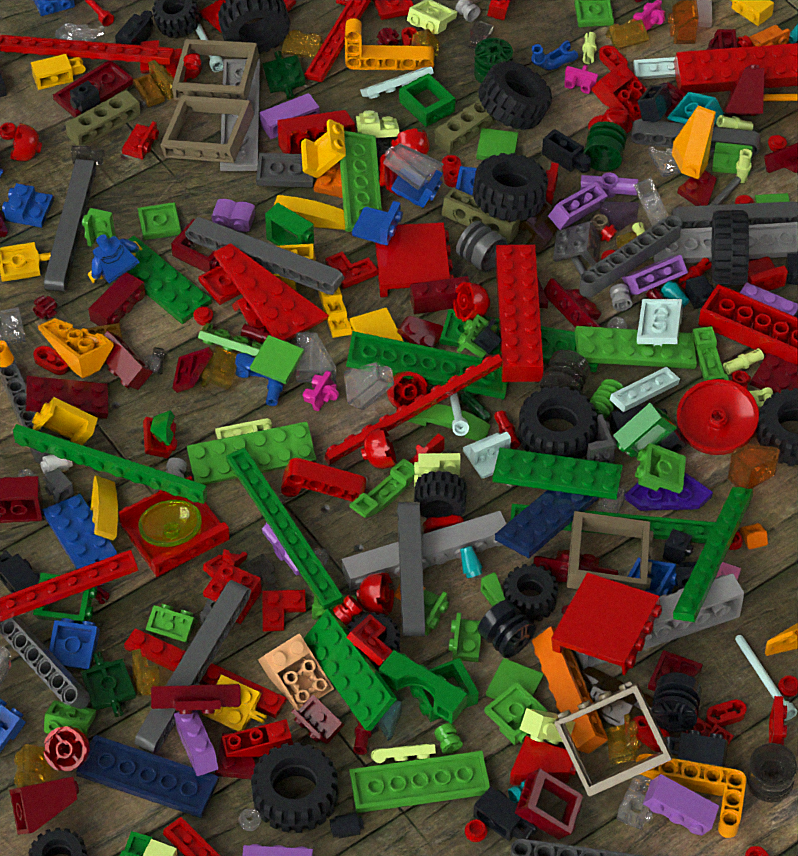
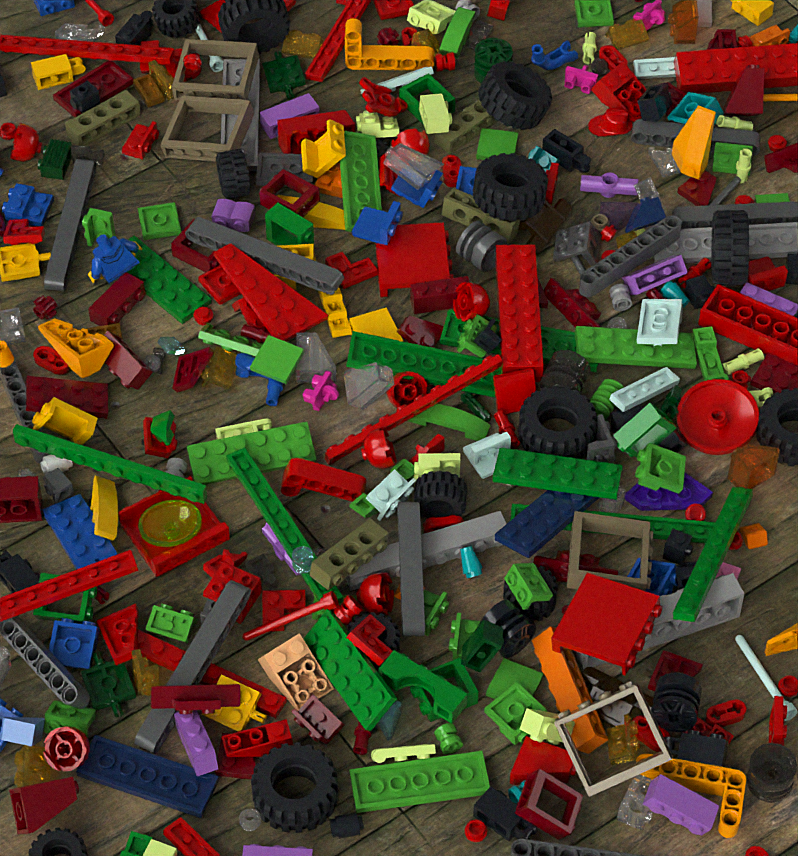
light aqua piece [450,393,469,436] -> none
bright green slope [480,572,505,607] -> none
medium lavender brick [548,182,608,230] -> none
dark green wheel [583,121,627,172] -> none
none -> slope [0,717,45,746]
none -> red plate [3,219,45,245]
none -> dark green brick [38,138,73,180]
none -> red wing [96,604,139,665]
none -> clear light blue tile [157,337,185,355]
none -> black tyre [216,149,251,199]
none -> red piece [242,591,339,641]
none -> dark red window [259,169,320,217]
none -> clear light blue wheel [292,546,313,574]
none -> olive brick [310,519,389,590]
none -> red tile [359,77,408,117]
none -> light aqua bracket [366,469,417,521]
none -> yellowish green brick [419,94,452,134]
none -> red wheel [435,52,455,72]
none -> bright green slope [440,7,476,59]
none -> dark green brick [461,619,504,673]
none -> red tile [493,368,536,414]
none -> bright green bracket [504,563,553,610]
none -> teal bracket [528,146,560,172]
none -> clear smoke plate [591,58,608,76]
none -> dark blue slope [625,196,666,234]
none -> dark green plate [661,385,682,419]
none -> red plate [685,503,706,521]

